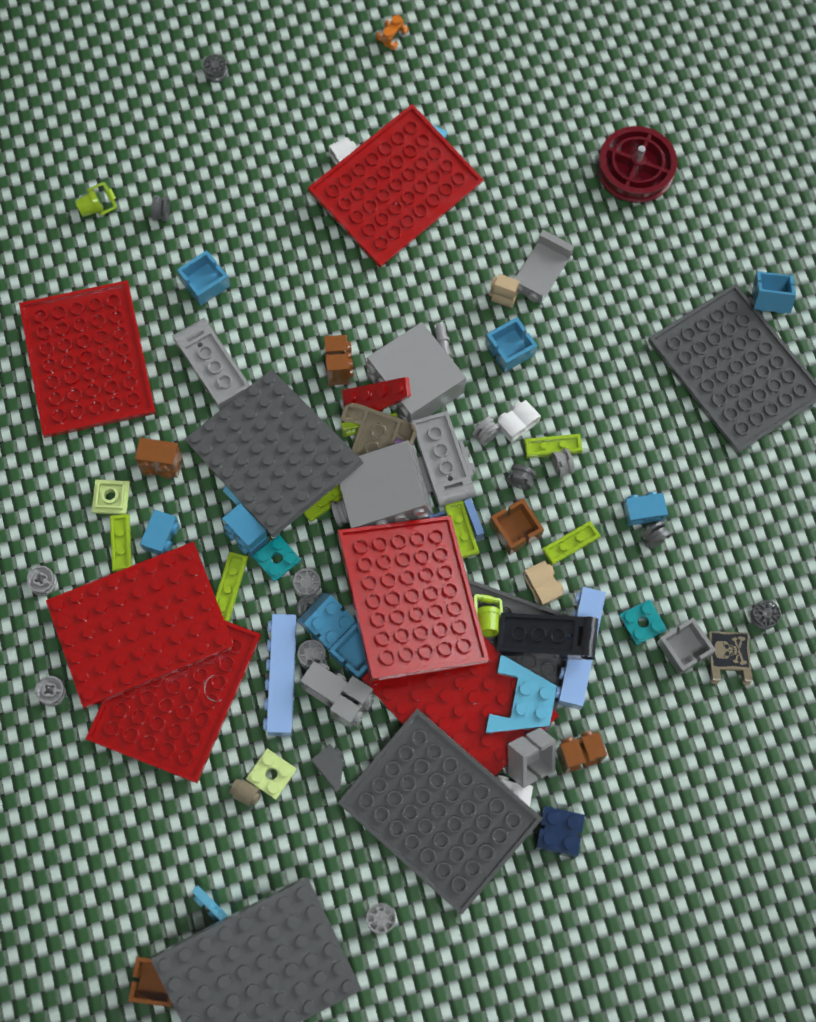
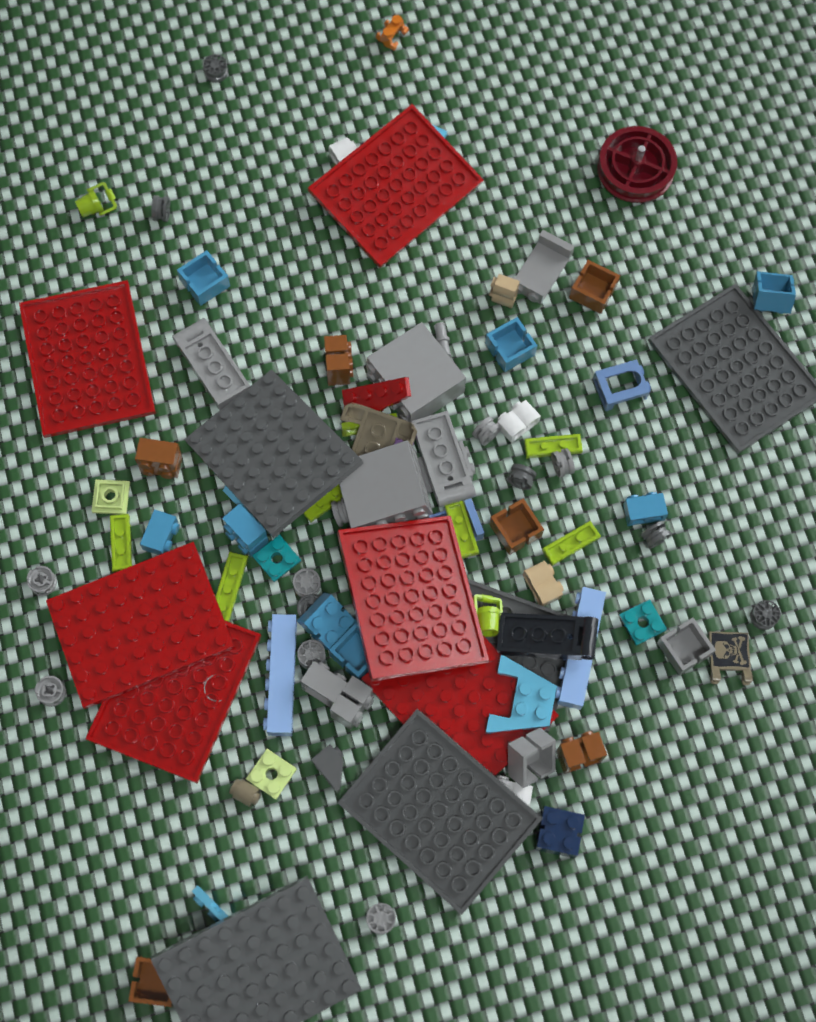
none -> dark orange piece [569,260,621,314]
none -> medium blue panel [593,359,651,411]

